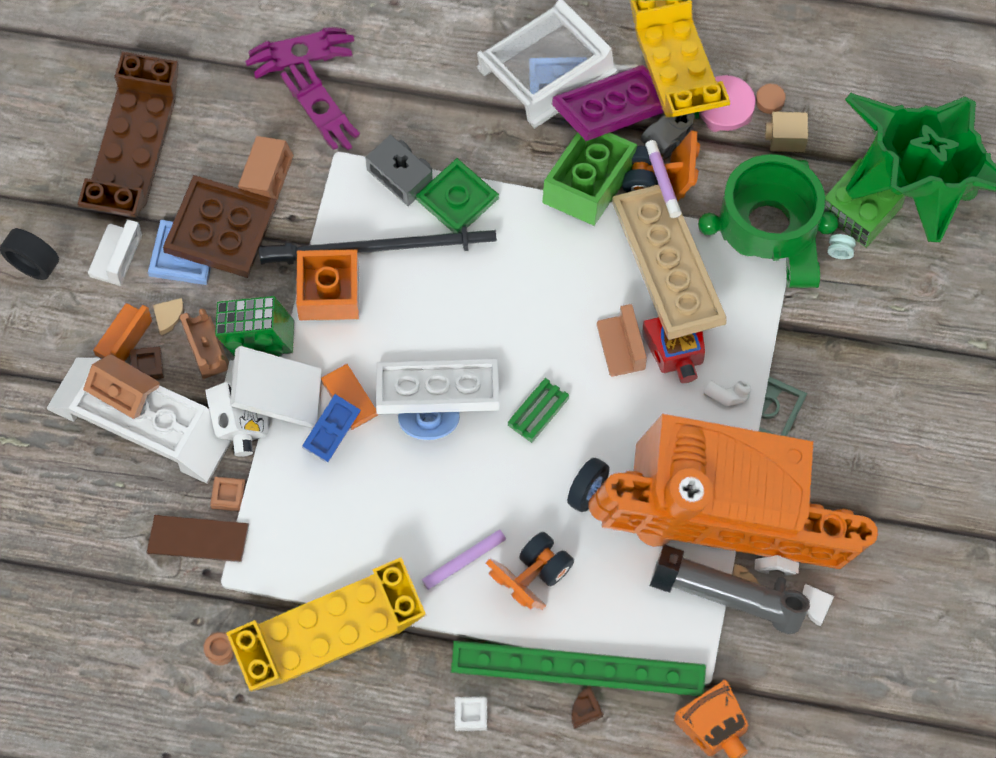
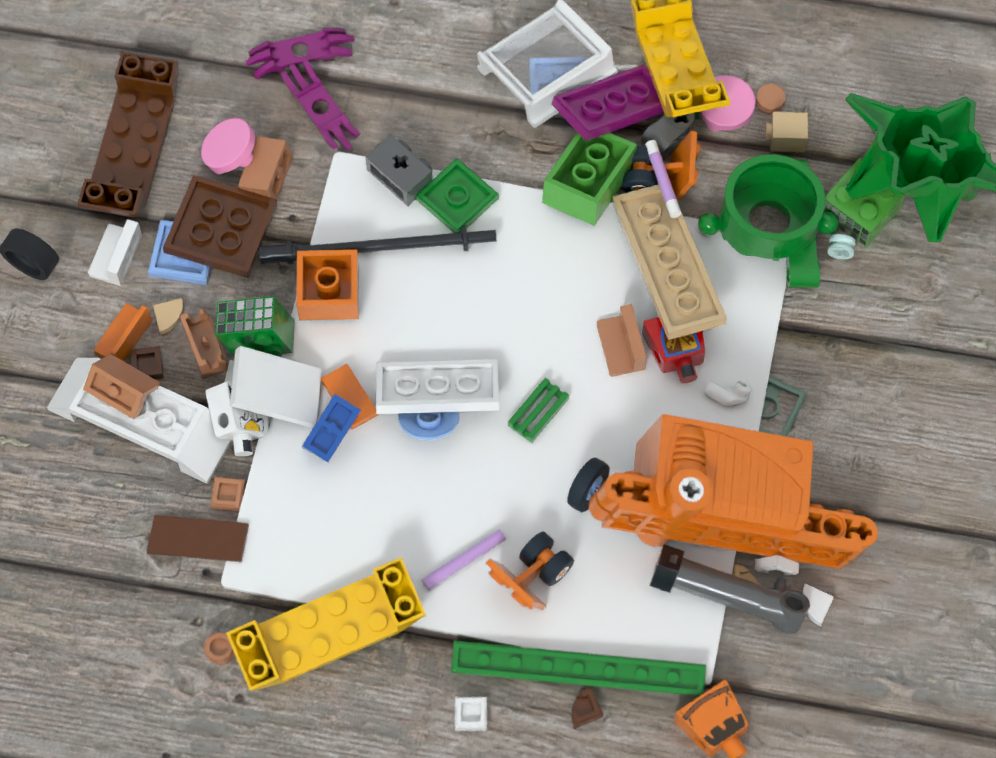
none -> bright pink tile [201,118,255,175]

